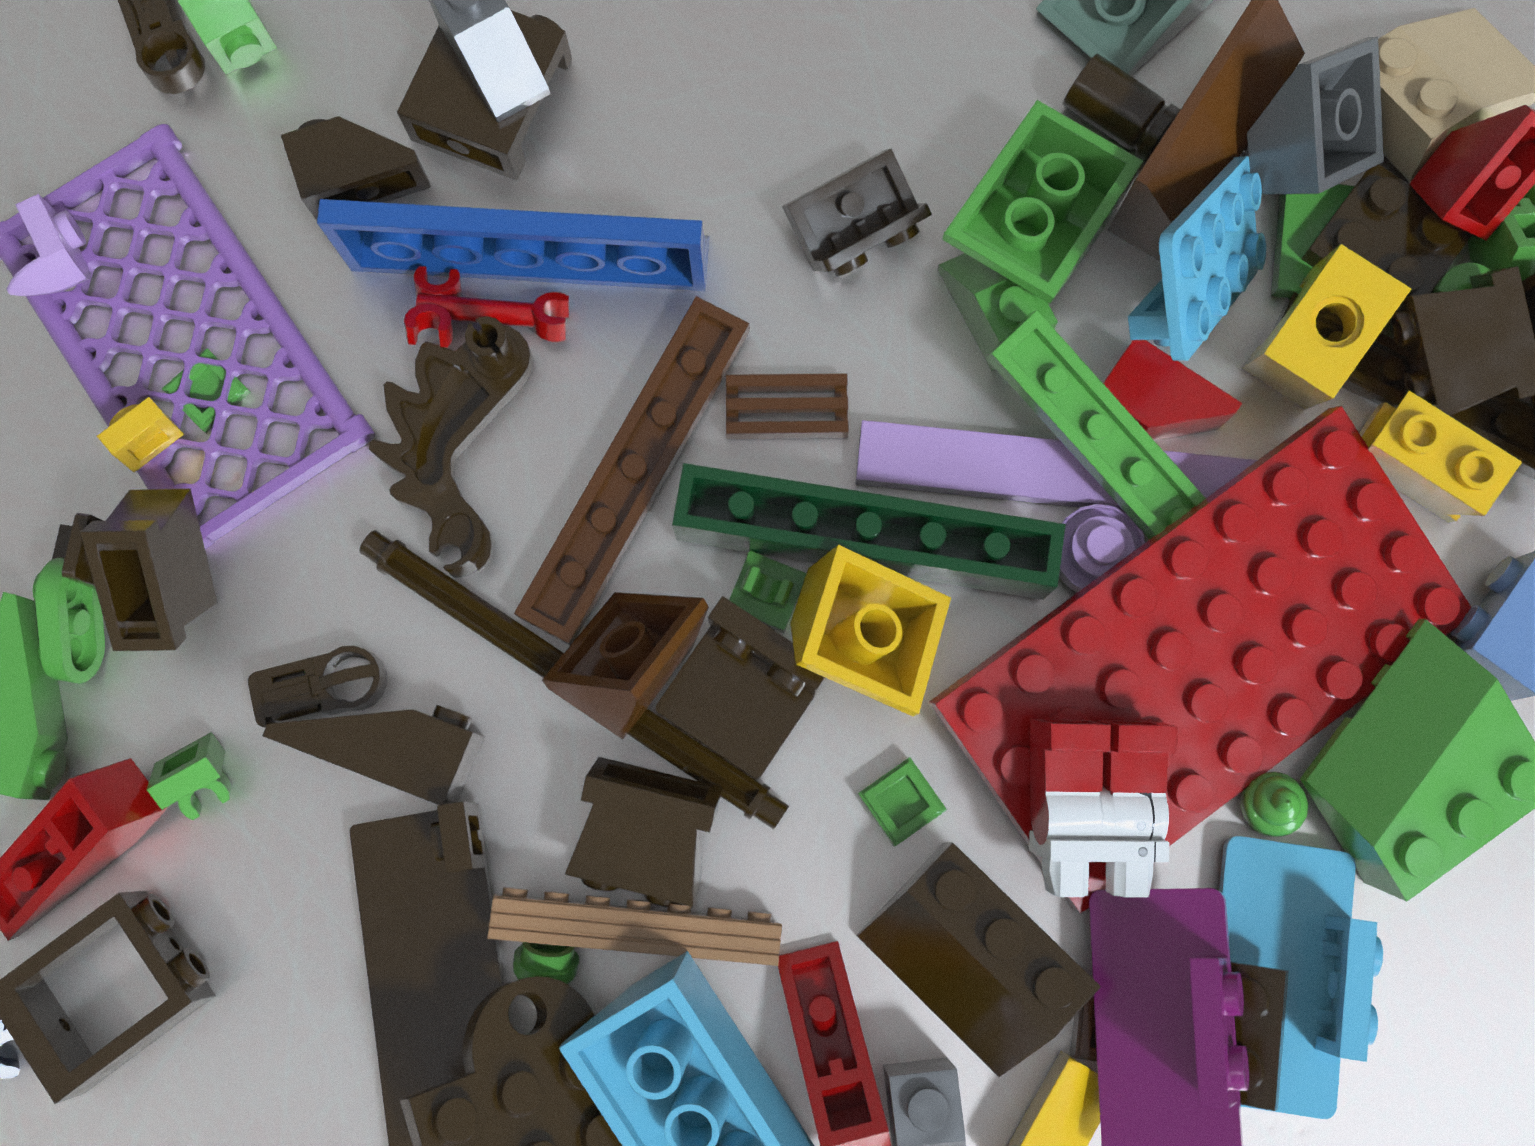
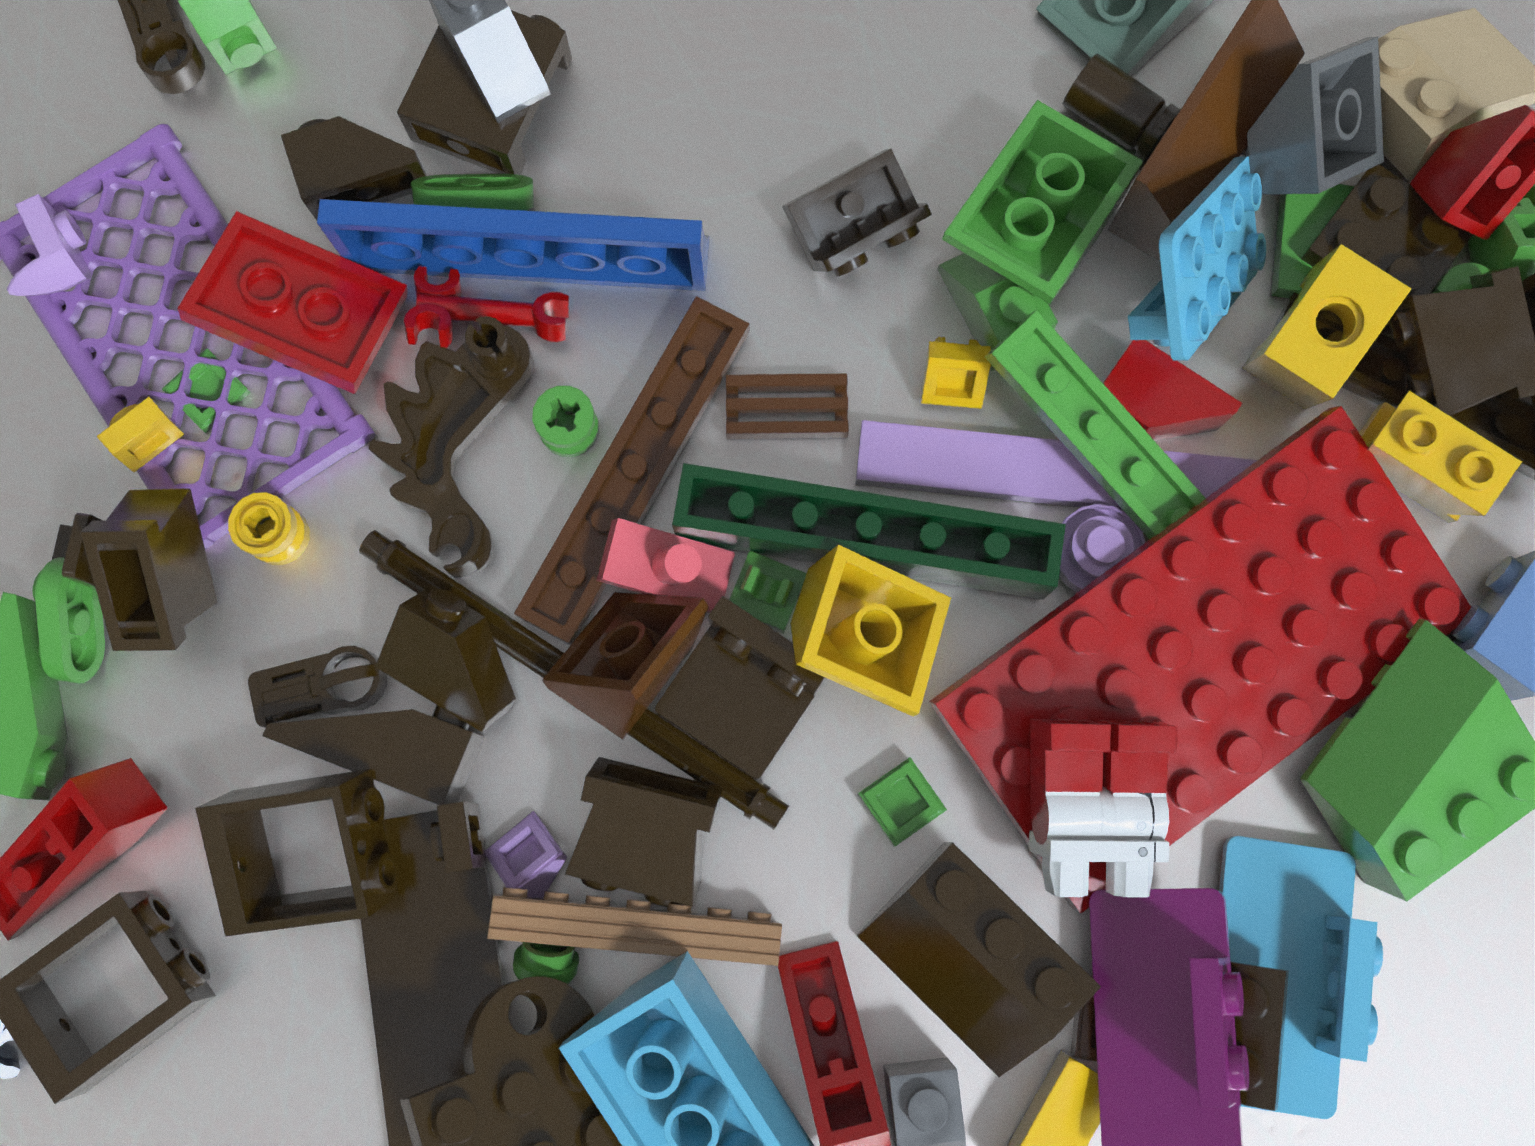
bright green tile [147,732,231,820] -> none
bright green plate [1240,772,1308,837] -> none
none -> red plate [177,211,408,394]
none -> dark brown window [195,769,399,937]
none -> yellow wheel [228,492,310,566]
none -> dark brown slope [375,585,516,733]
none -> bright green plate [411,174,535,211]
none -> lavender slope [485,811,567,898]
none -> bright green wheel [532,386,599,457]
none -> coral tile [596,518,735,613]
none -> yellow tile [921,336,991,409]

